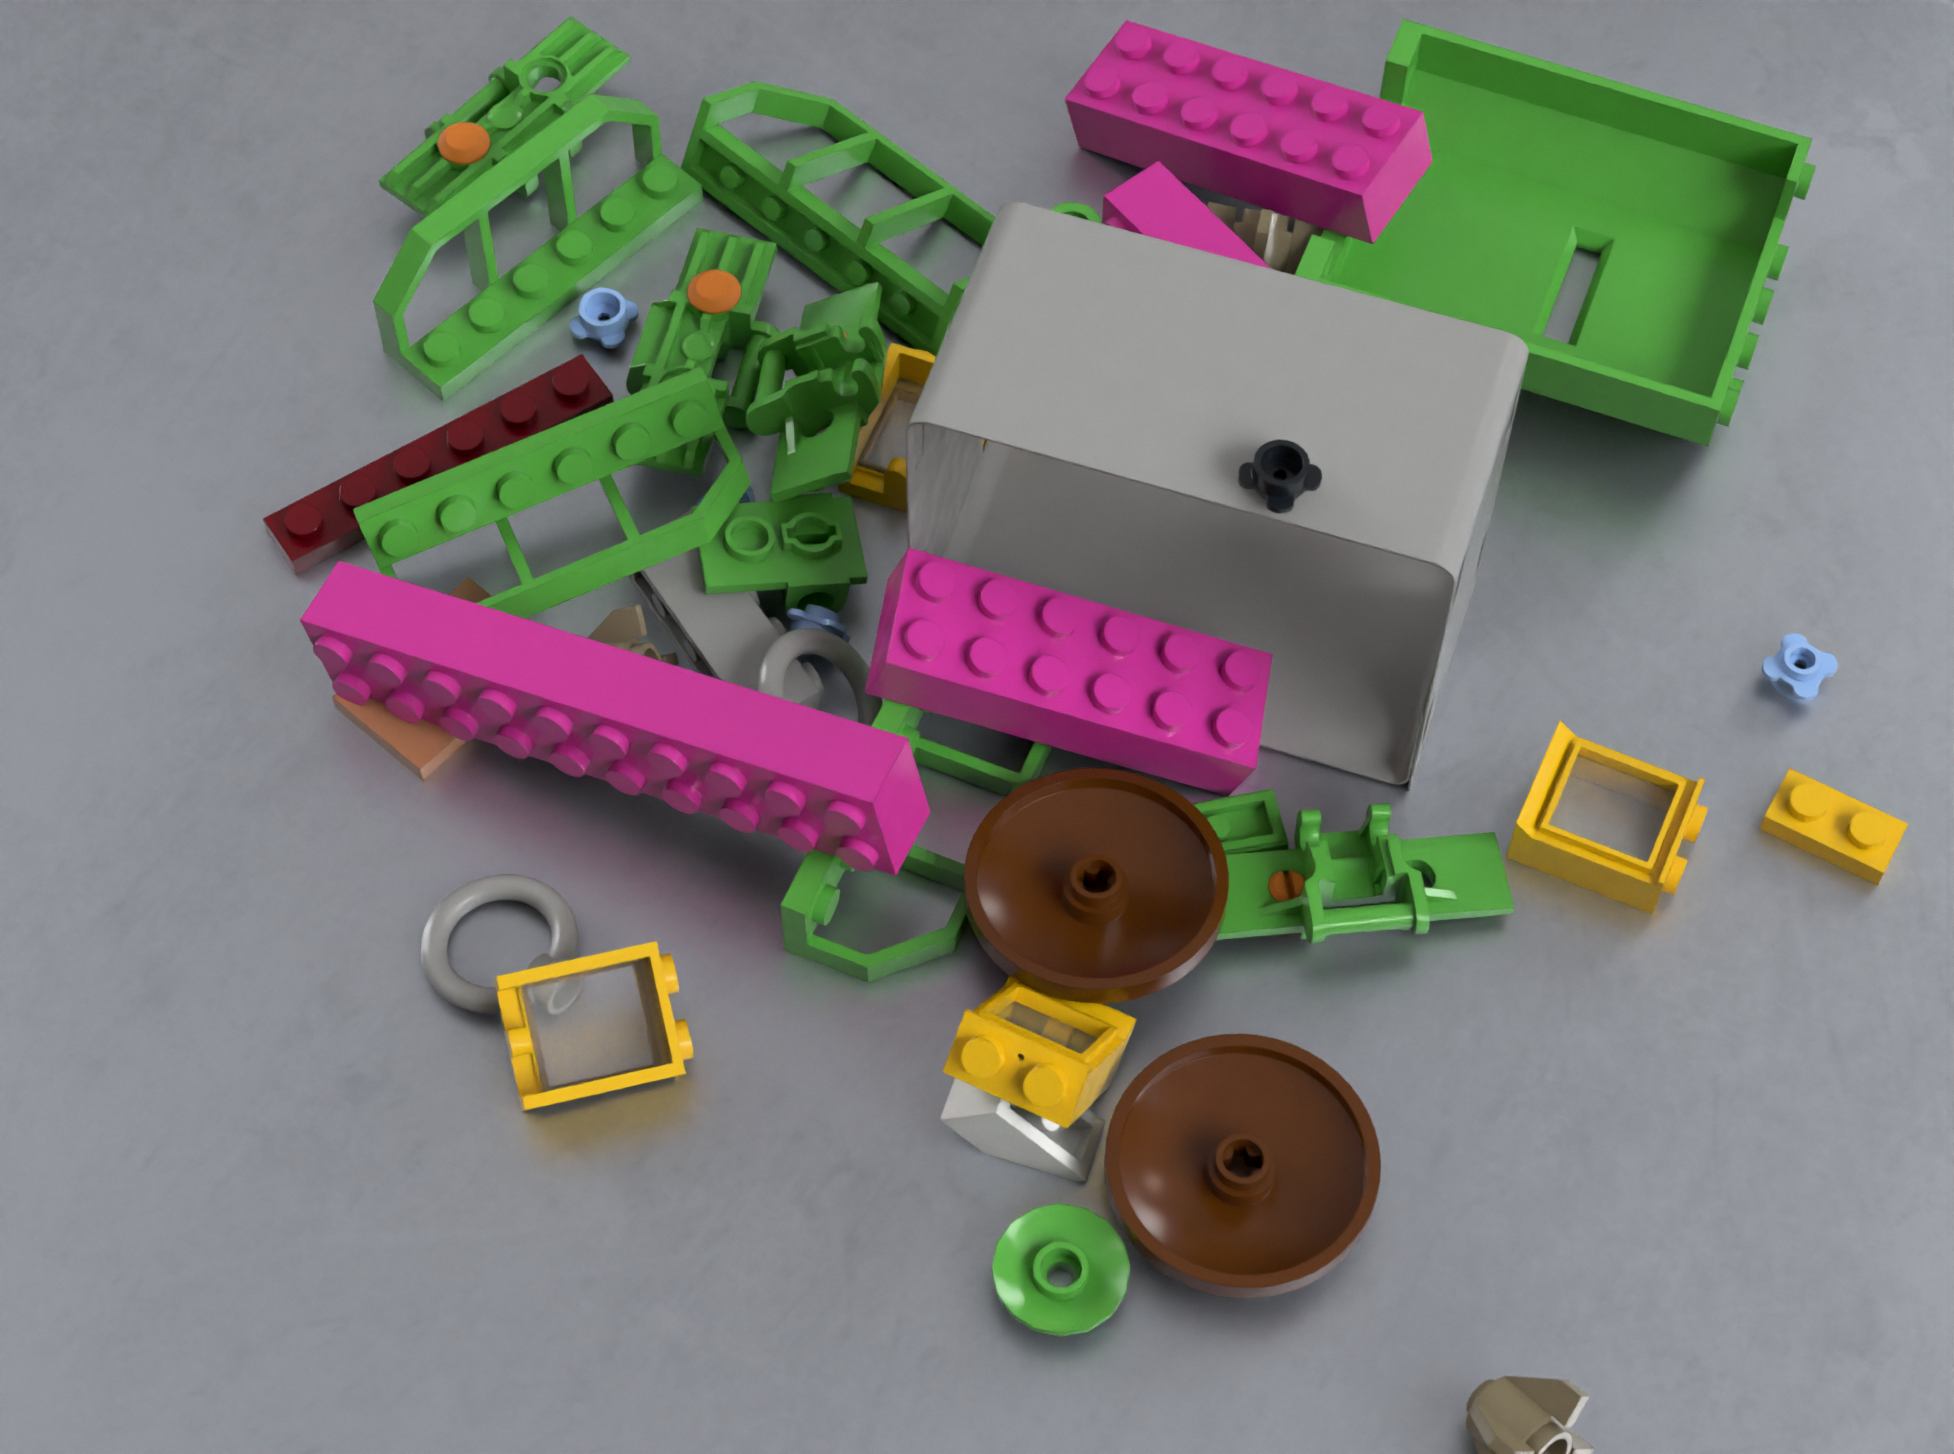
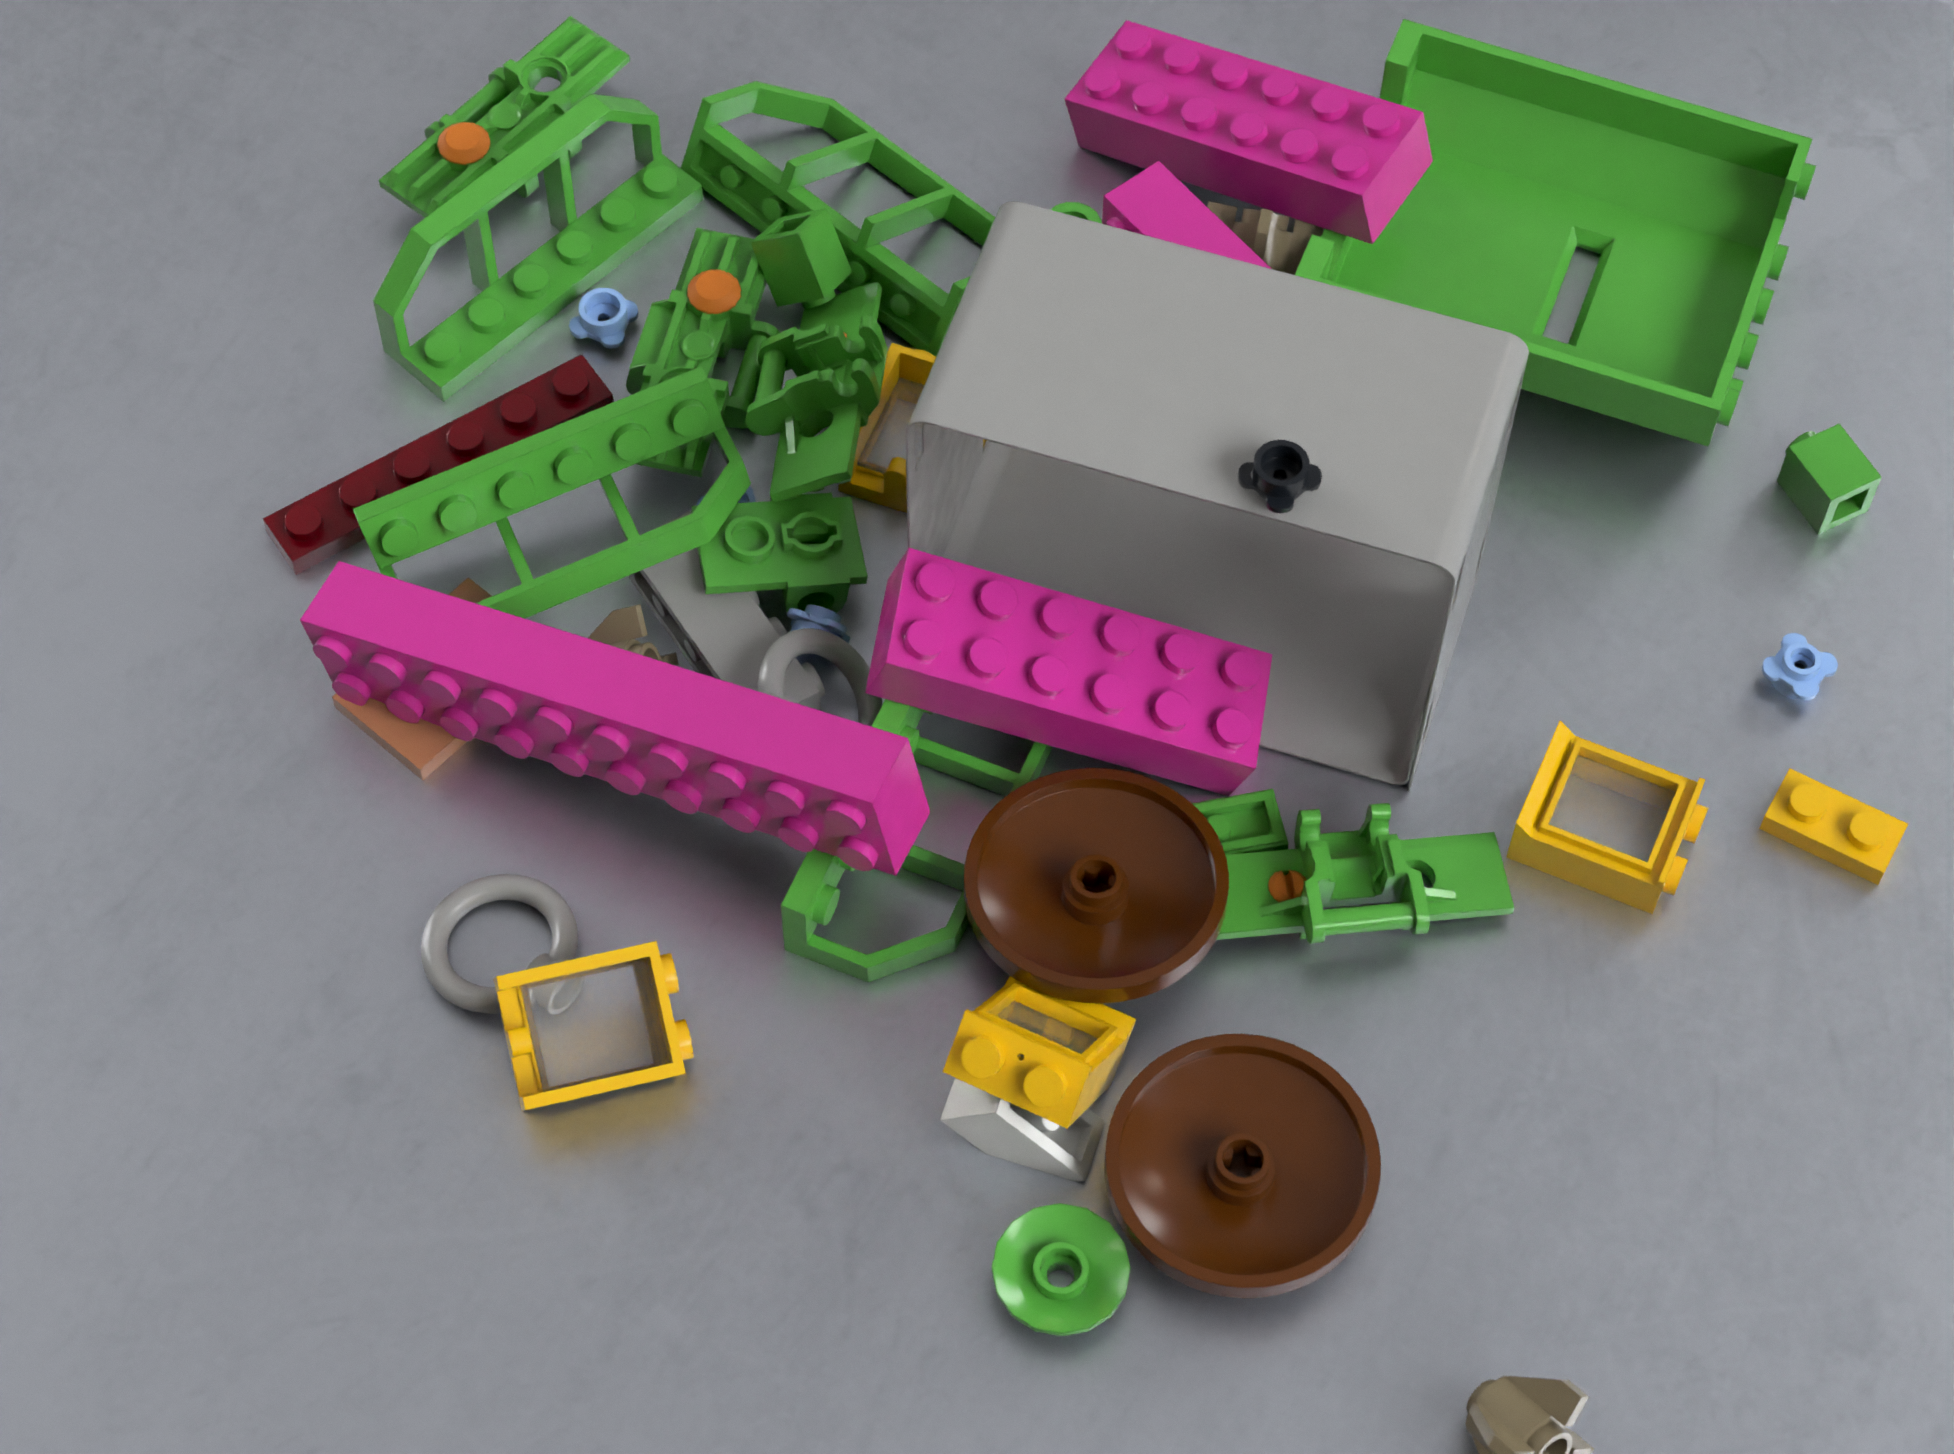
none -> bright green brick [750,208,853,309]
none -> bright green brick [1777,423,1882,535]

